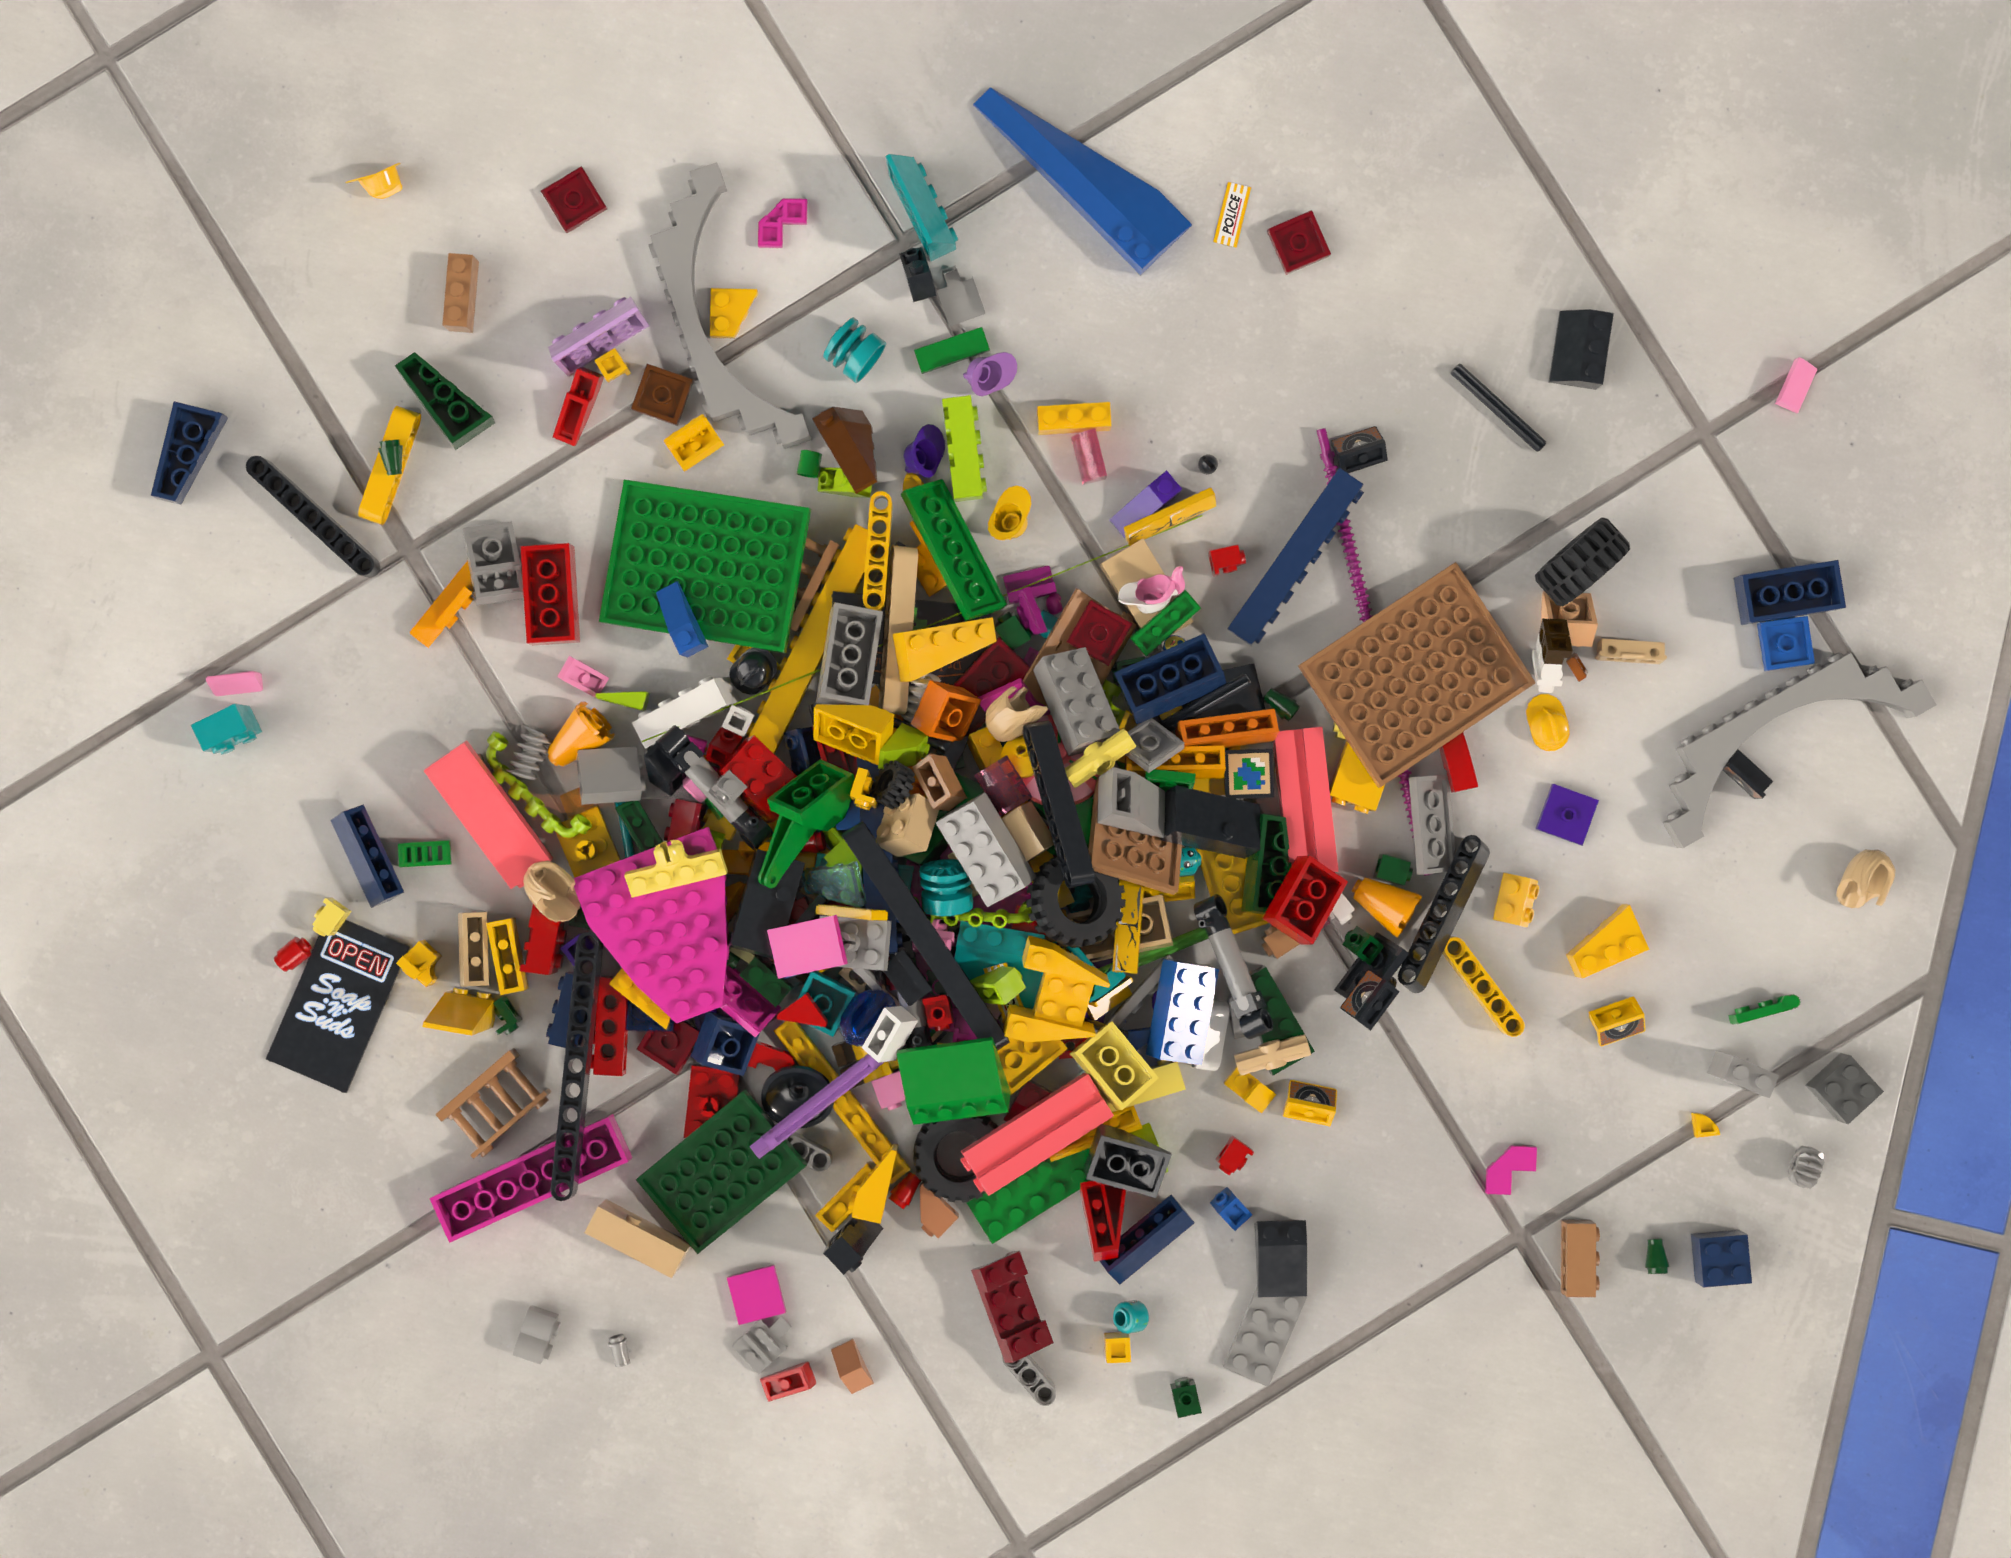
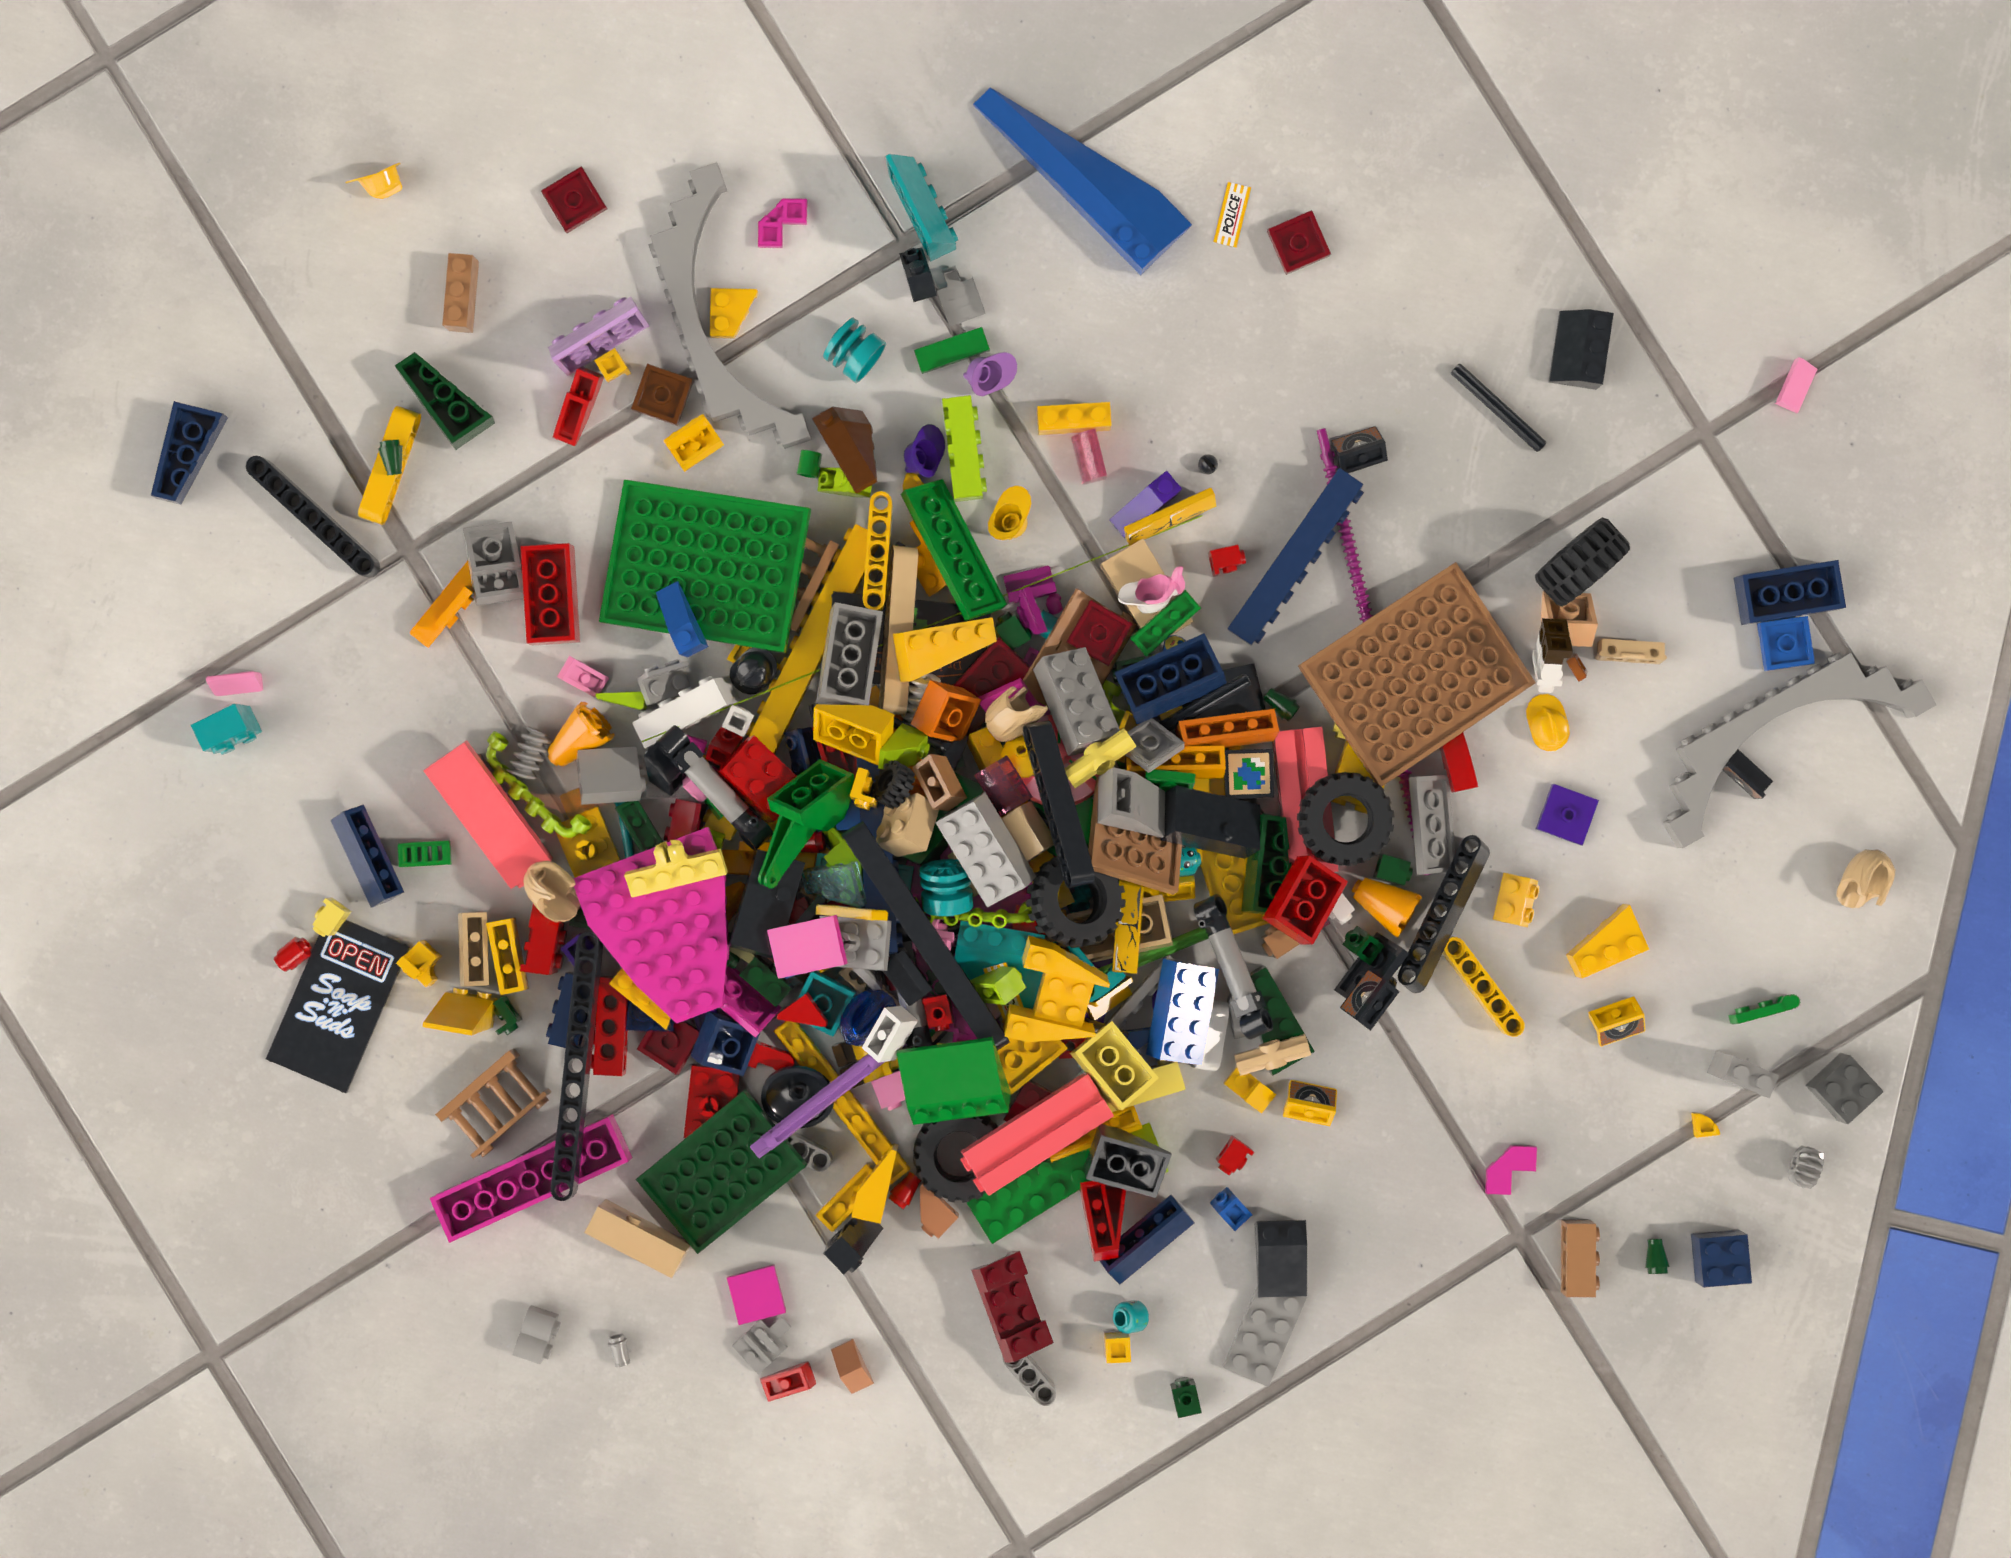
light grey brick [707,770,747,809] -> none
none -> light grey bracket [637,659,691,706]
none -> black tyre [1297,772,1395,866]

